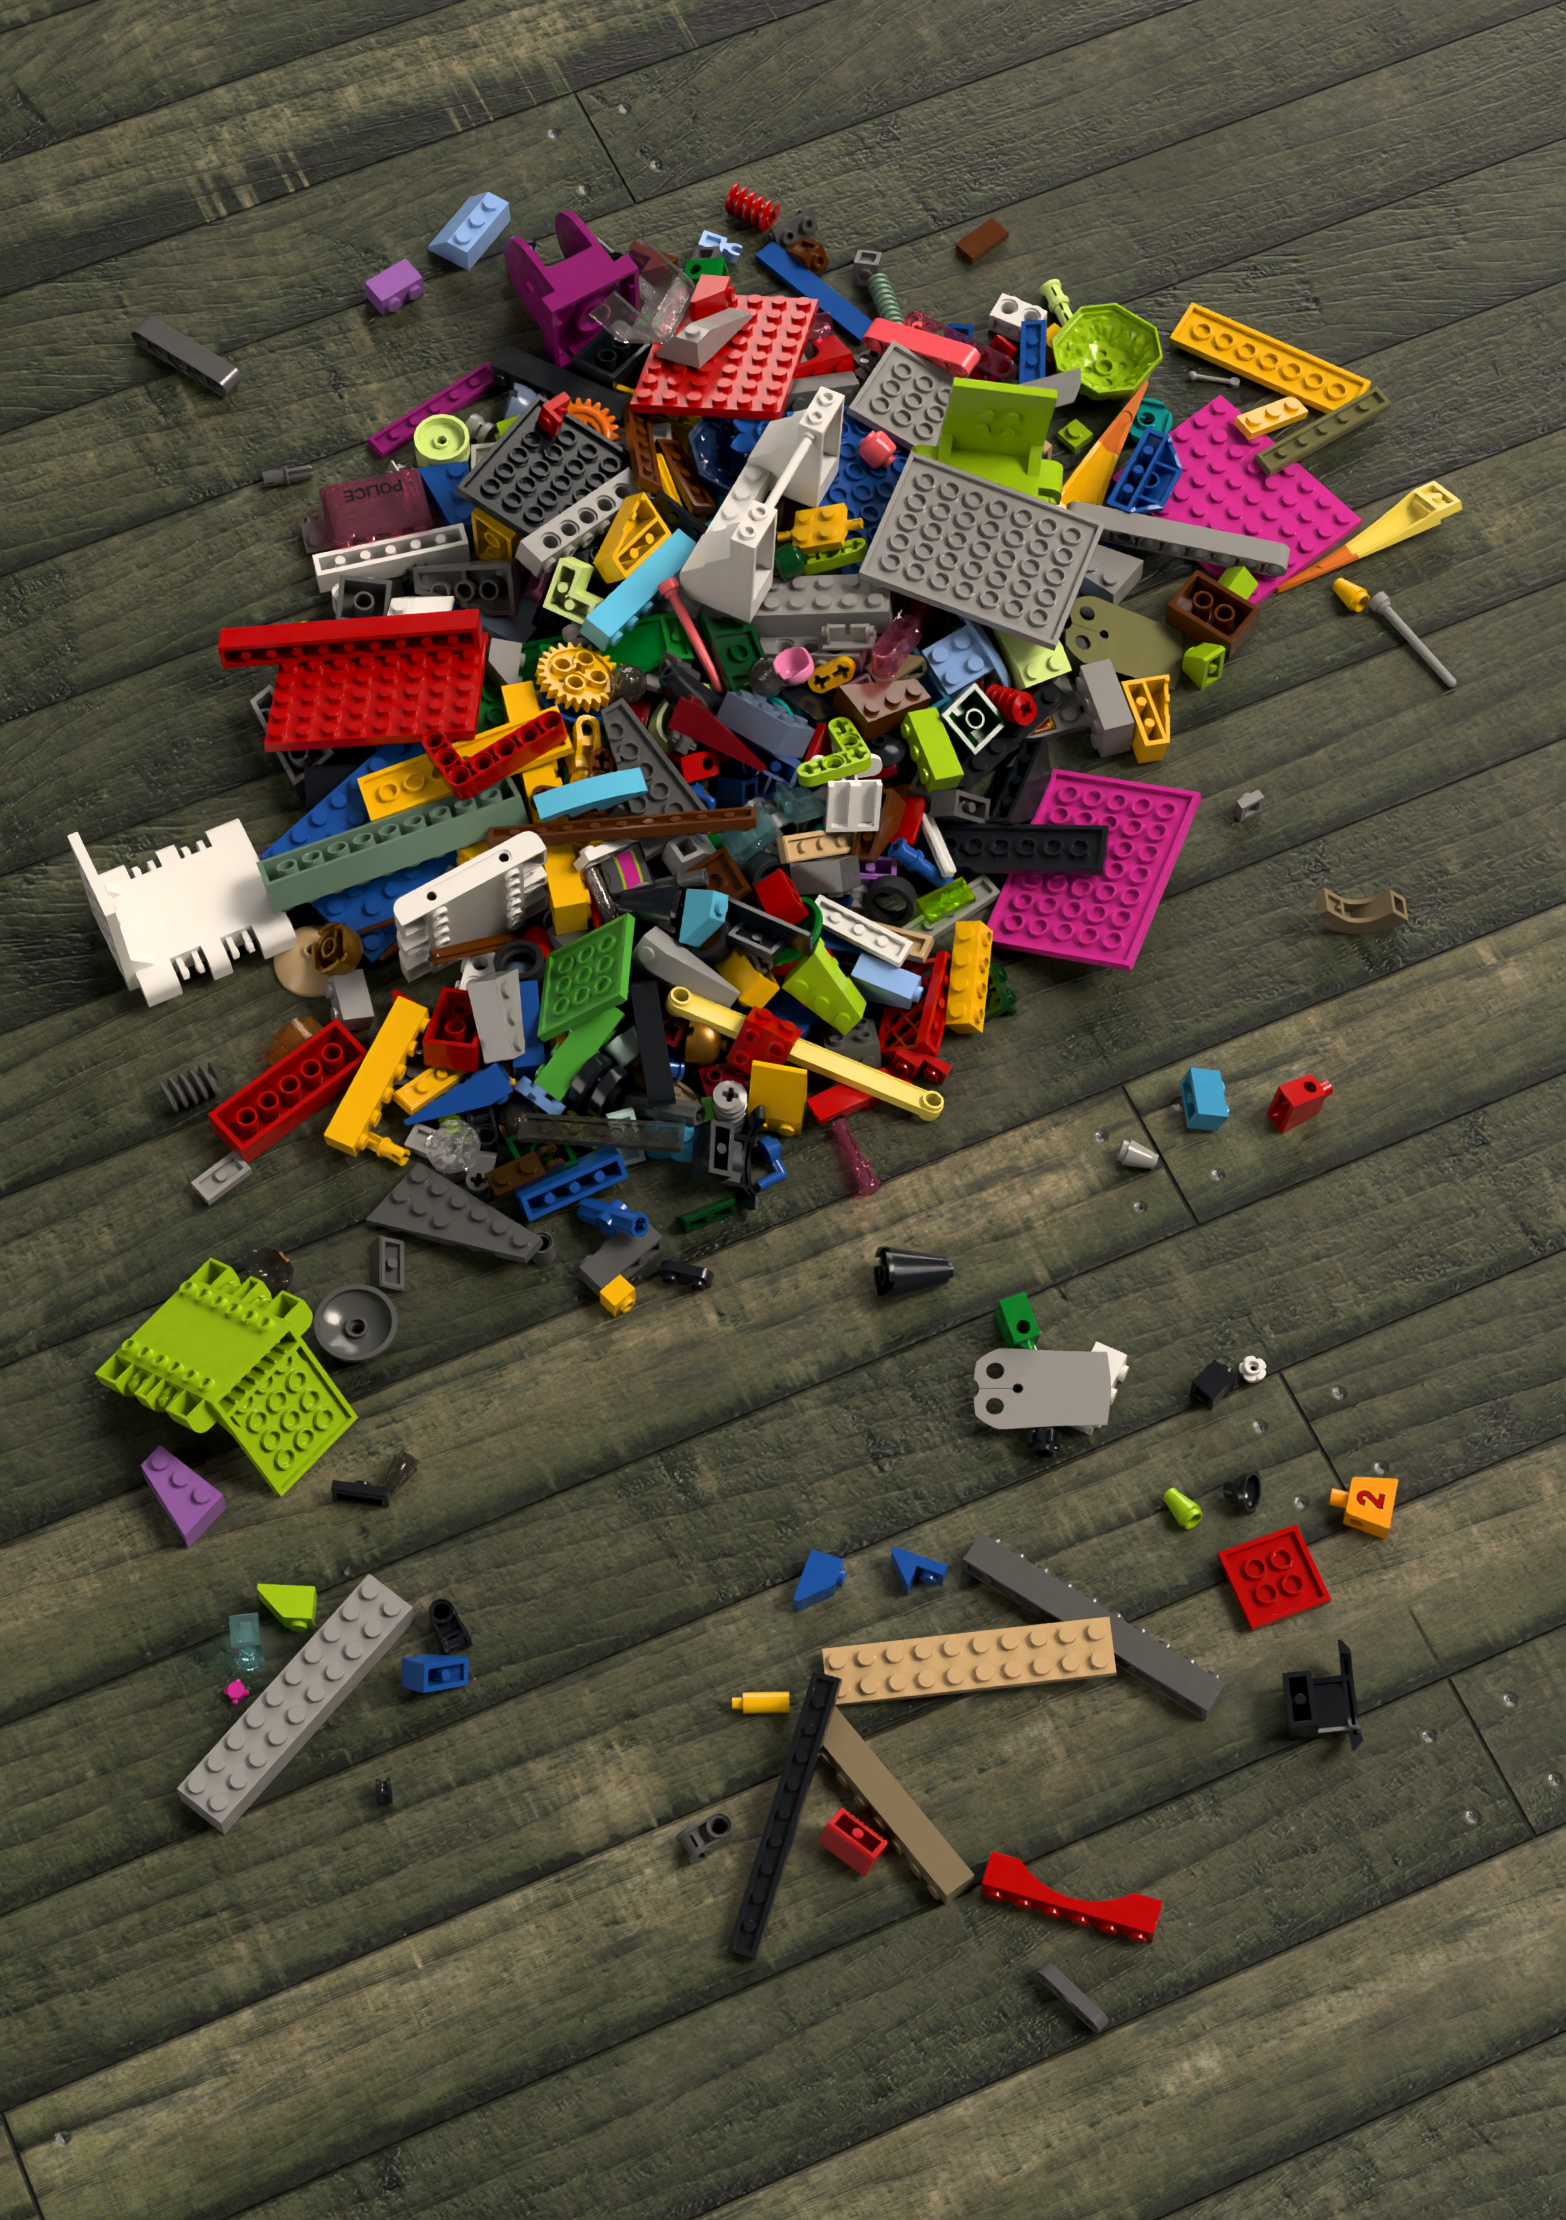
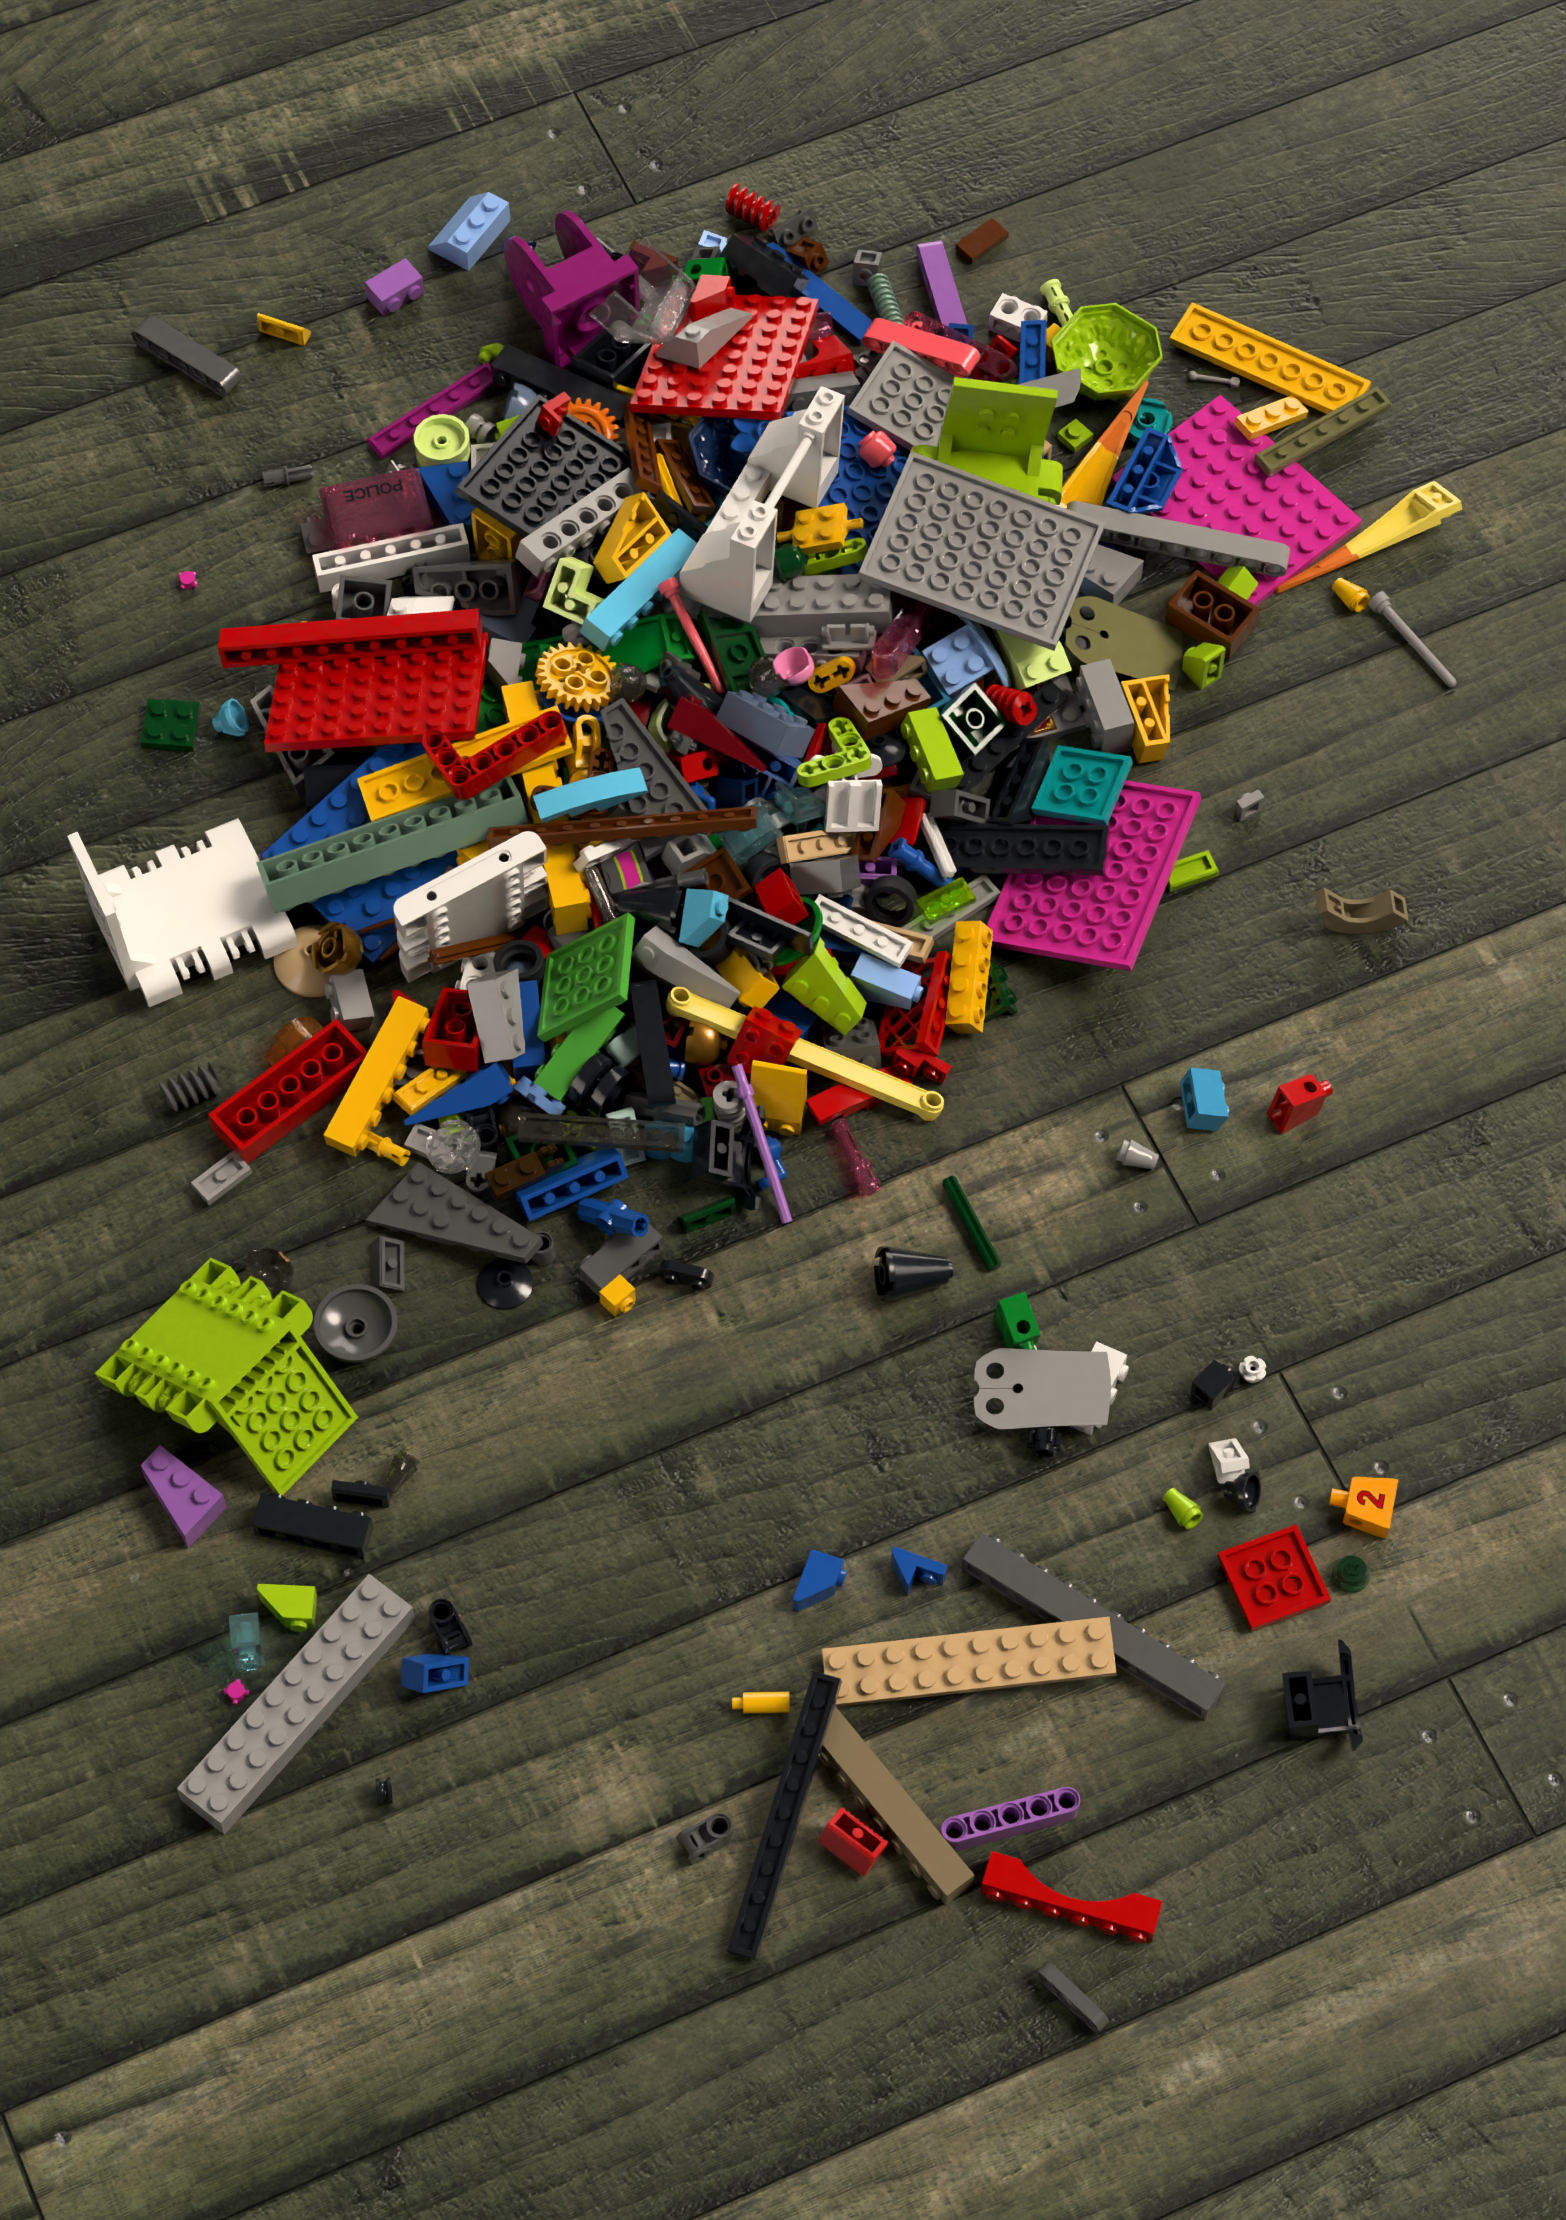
none -> dark green plate [141,698,201,752]
none -> dark pink piece [178,571,198,590]
none -> medium azure piece [212,698,249,737]
none -> black brick [252,1493,373,1559]
none -> yellow slope [257,313,311,346]
none -> lime arm [478,343,505,364]
none -> black dish [478,1258,533,1310]
none -> black wedge [719,234,809,298]
none -> medium lavender bar [732,1064,793,1224]
none -> medium lavender beam [916,240,967,338]
none -> medium lavender beam [941,1787,1080,1851]
none -> dark green axle [942,1176,1001,1271]
none -> teal plate [1031,745,1133,825]
none -> lime tile [1166,850,1219,892]
none -> white slope [1208,1438,1250,1484]
none -> clear green cone [1331,1555,1370,1593]

